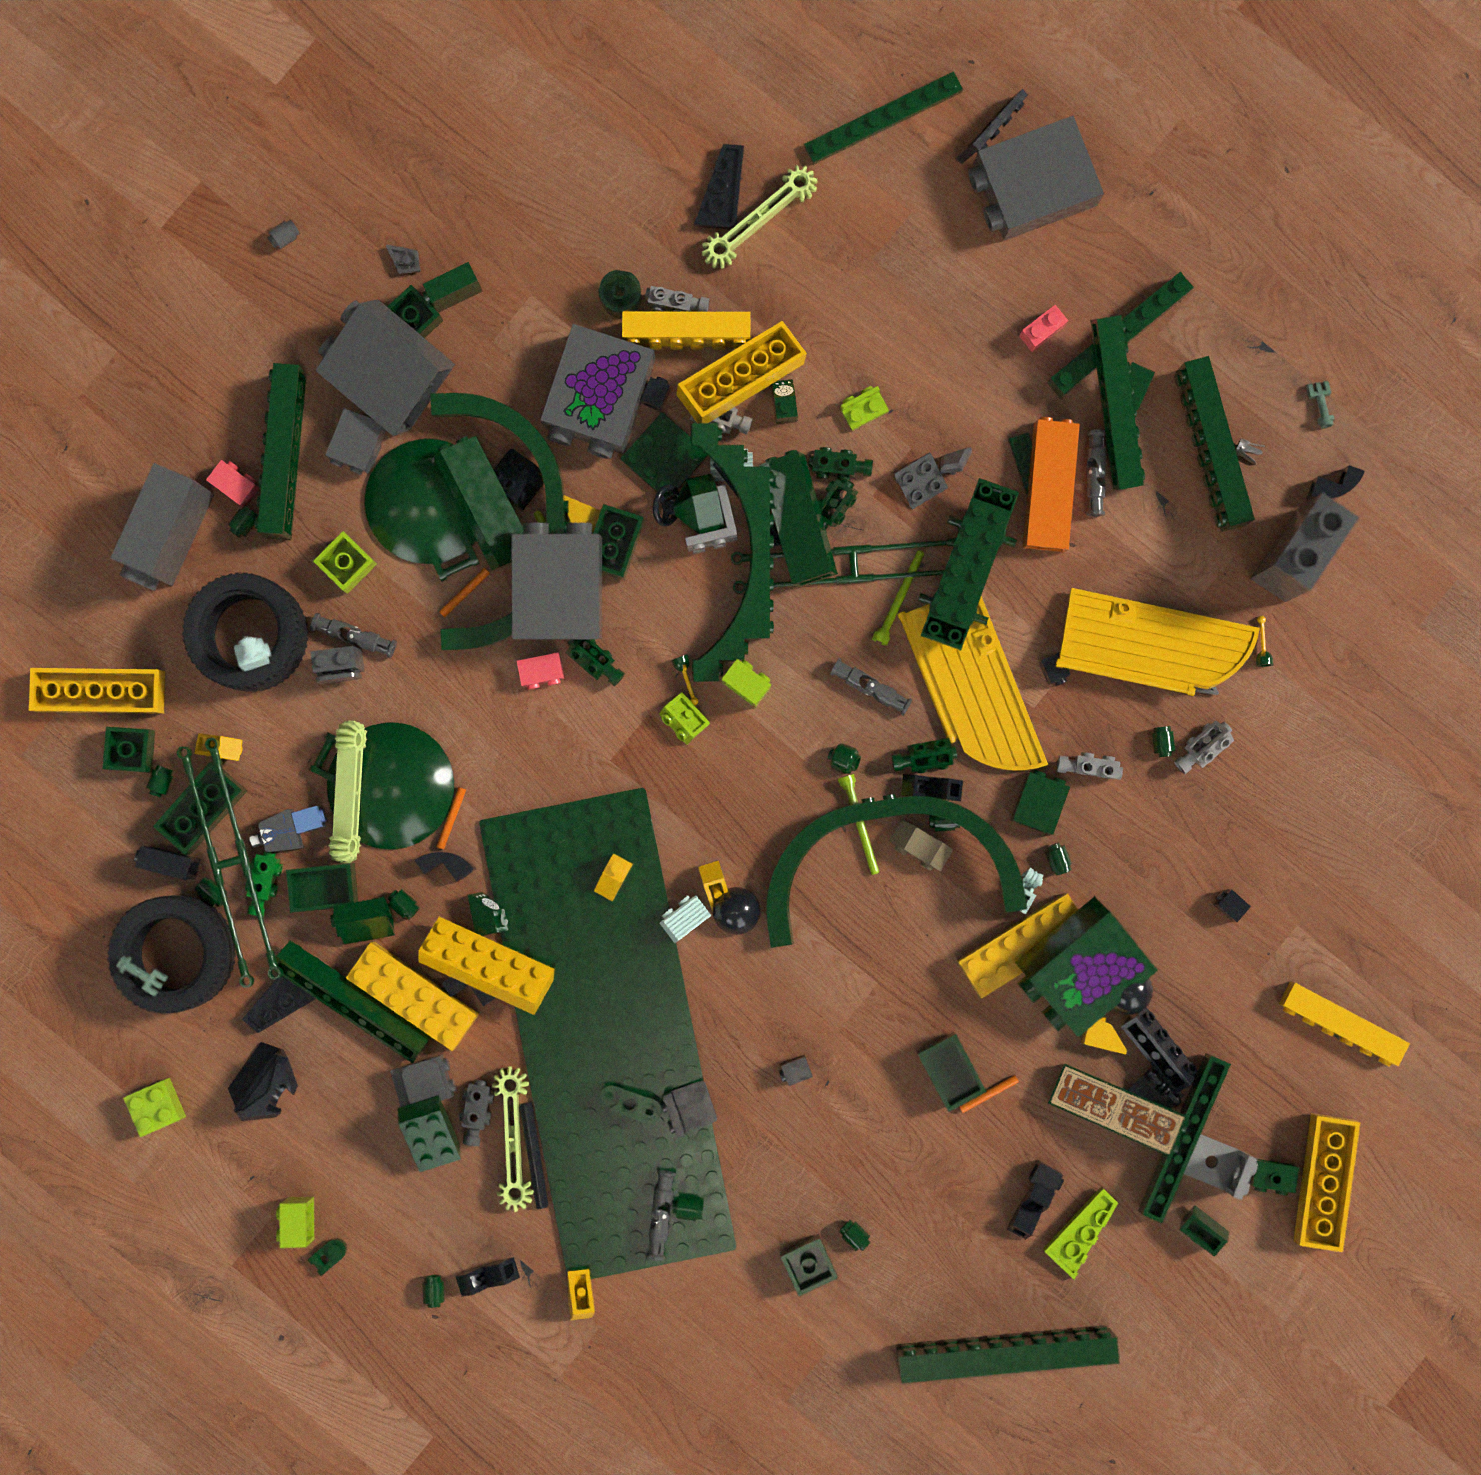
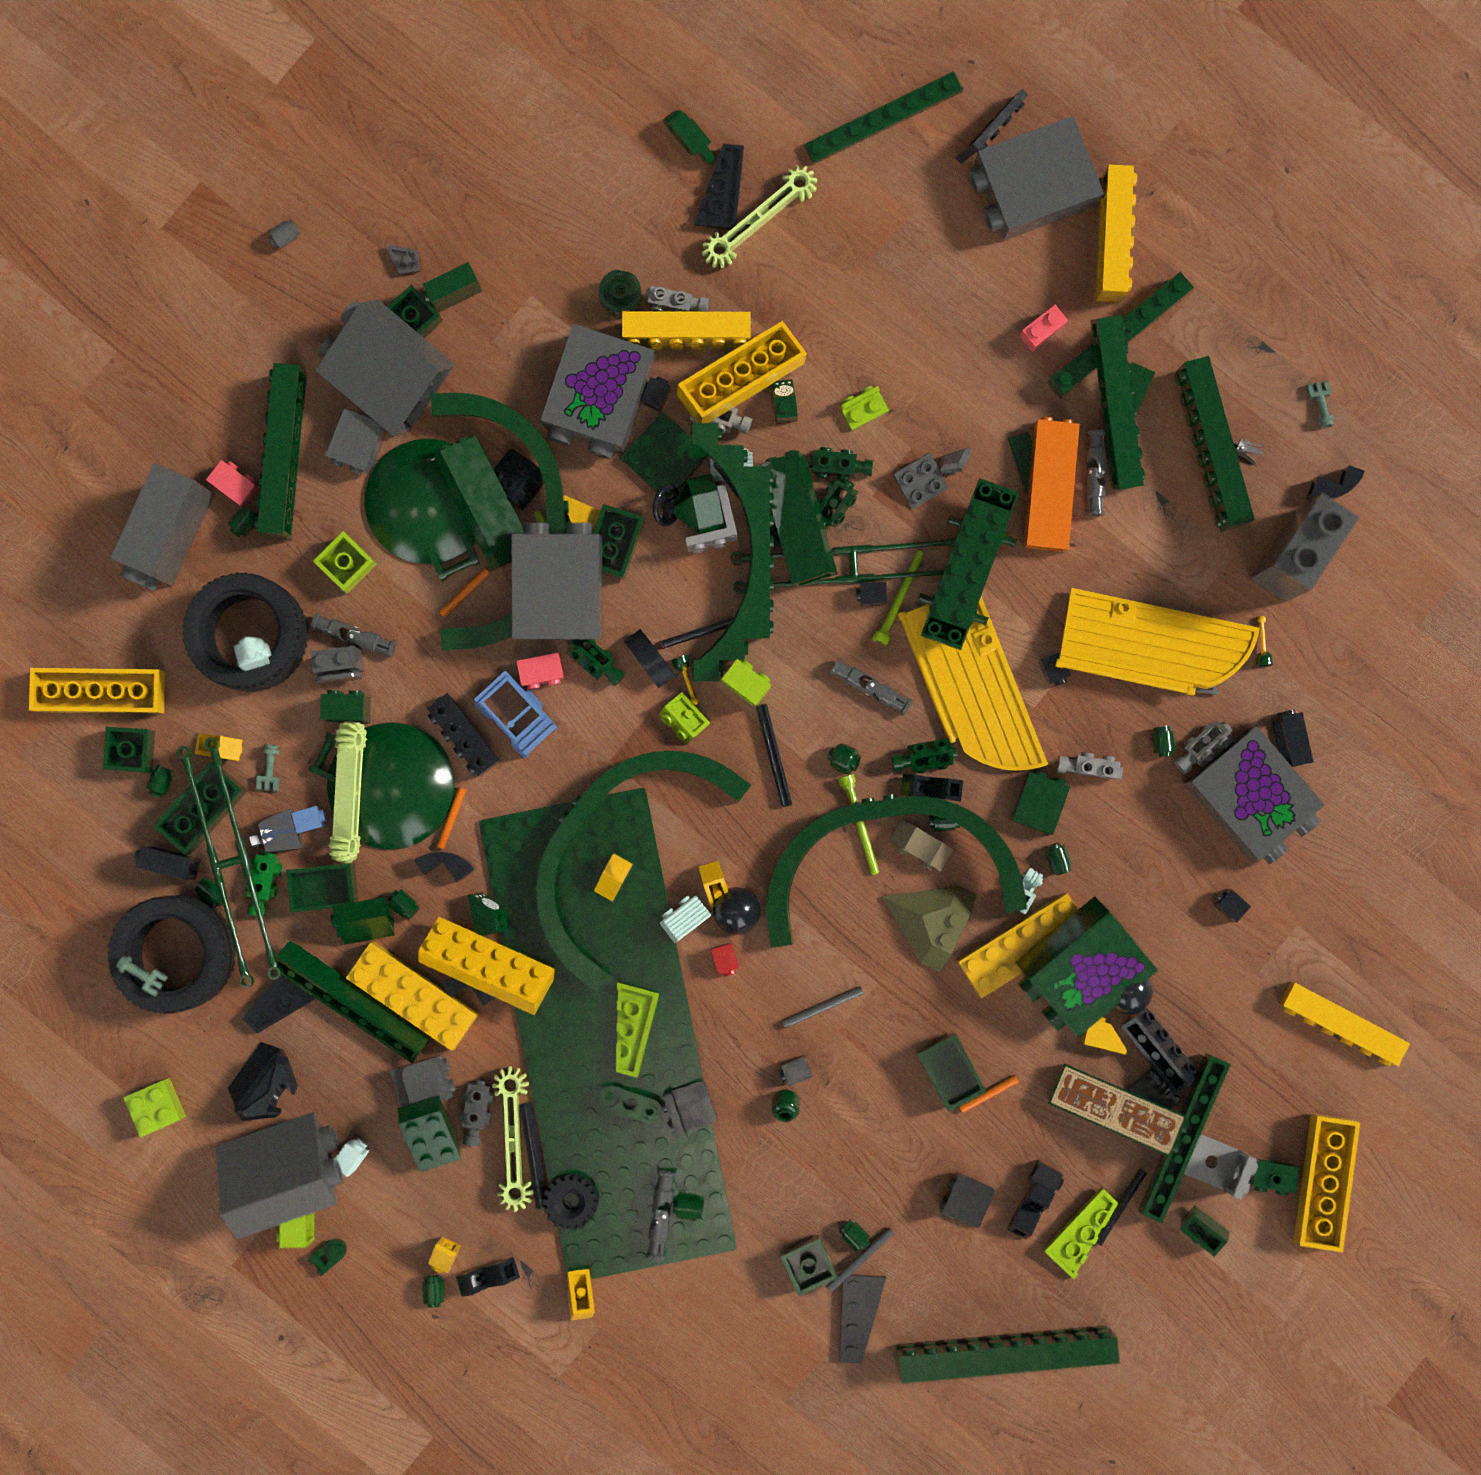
none -> dark grey brick [215,1112,344,1239]
none -> sand green hinge [256,744,280,792]
none -> dark green brick [320,690,371,723]
none -> light aqua brick [336,1138,370,1177]
none -> black brick [427,693,501,777]
none -> yellow slope [428,1237,461,1273]
none -> medium blue piece [474,671,559,758]
none -> dark green arch [536,751,751,991]
none -> black tyre [543,1173,598,1231]
none -> lime wing [616,982,660,1077]
none -> black brick [624,629,675,689]
none -> black bar [662,617,734,649]
none -> dark green piece [663,110,715,165]
none -> red brick [711,943,739,977]
none -> black axle [756,704,792,807]
none -> dark green head [772,1089,800,1122]
none -> dark grey bar [782,986,864,1028]
none -> dark grey bar [826,1227,894,1293]
none -> black wing [840,1274,886,1364]
none -> black brick [856,581,888,607]
none -> olive wedge [882,886,977,972]
none -> black bracket [938,1171,995,1228]
none -> yellow brick [1096,164,1137,302]
none -> black bar [1096,1169,1147,1246]
none -> dark grey brick [1183,726,1324,864]
none -> black window [1271,709,1314,767]

